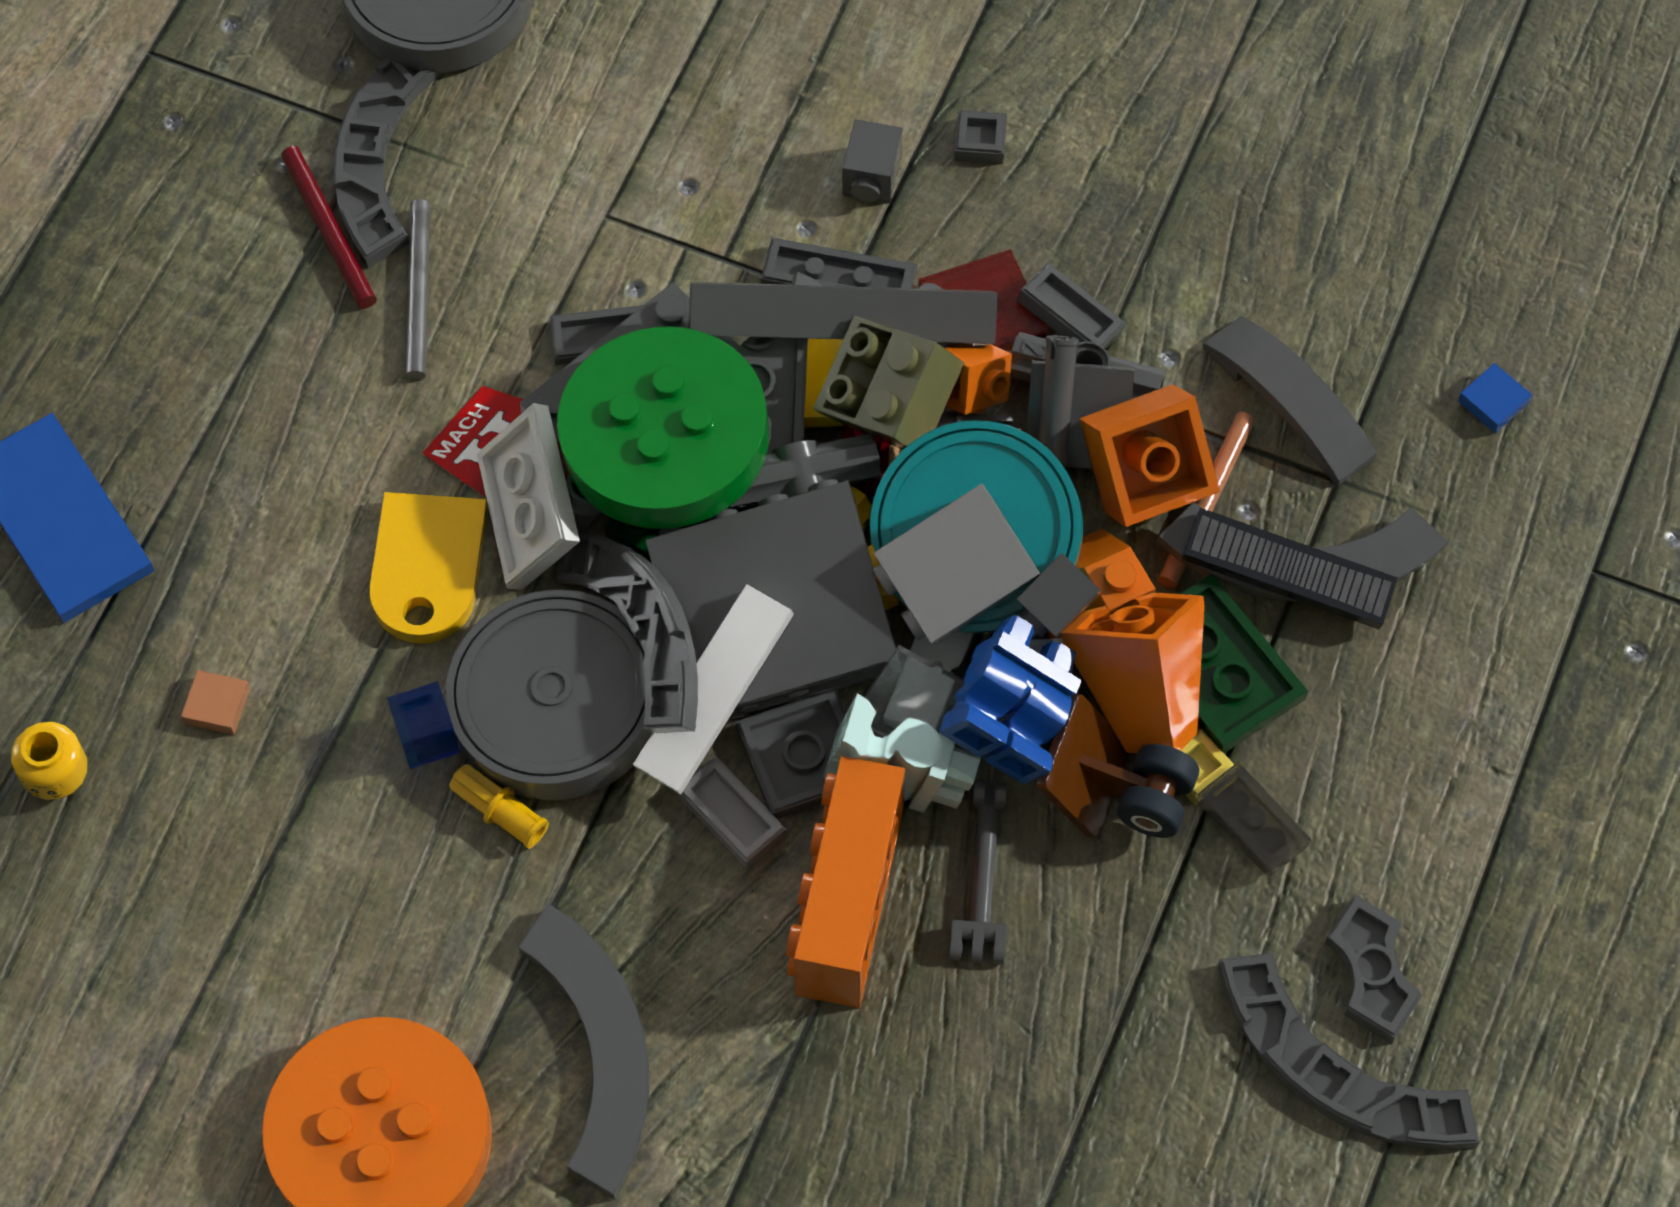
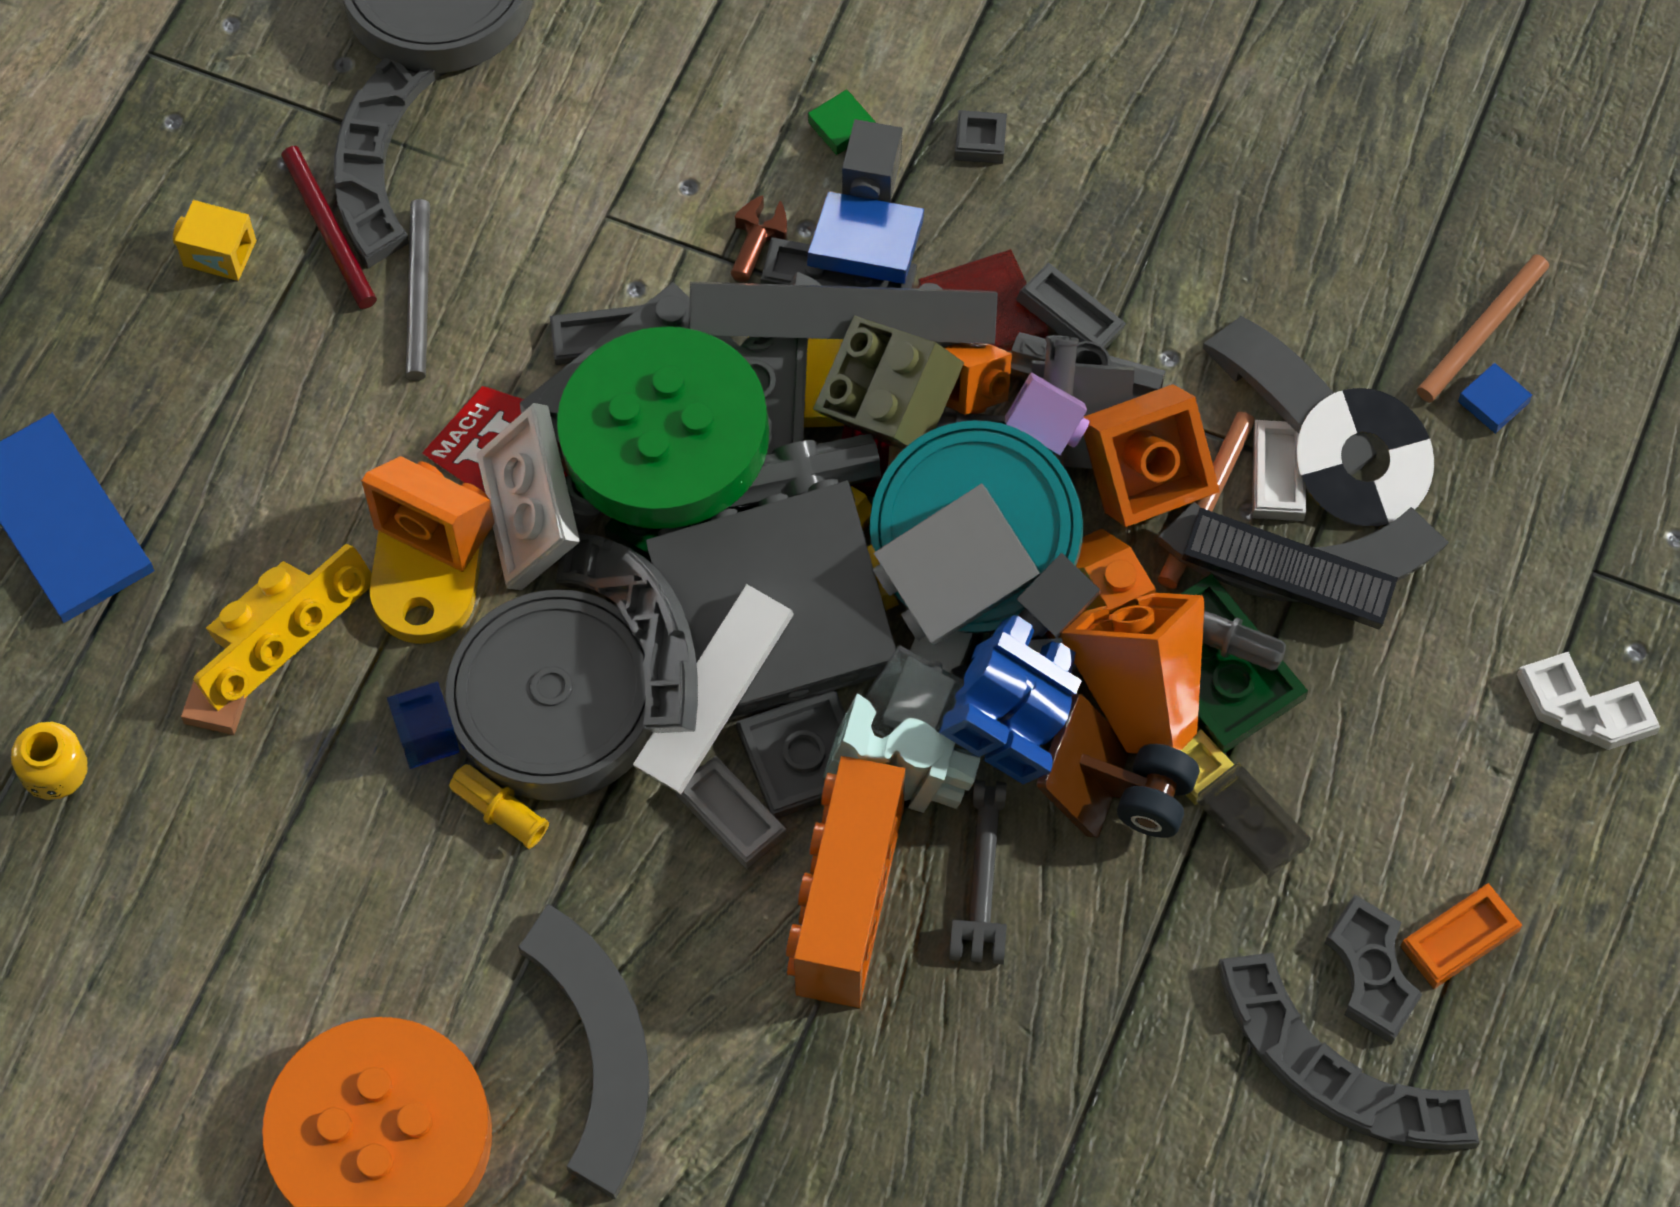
none -> yellow brick [173,200,257,281]
none -> yellow bracket [194,544,372,711]
none -> orange slope [361,456,495,572]
none -> copper bar [731,195,787,283]
none -> tile [807,191,924,284]
none -> green tile [808,89,876,155]
none -> lavender brick [1005,372,1090,455]
none -> dark grey axle [1202,610,1286,671]
none -> white tile [1252,420,1306,521]
none -> sticker [1297,388,1434,527]
none -> orange tile [1400,883,1523,989]
none -> nougat bar [1417,254,1549,403]
none -> white tile [1517,652,1660,750]

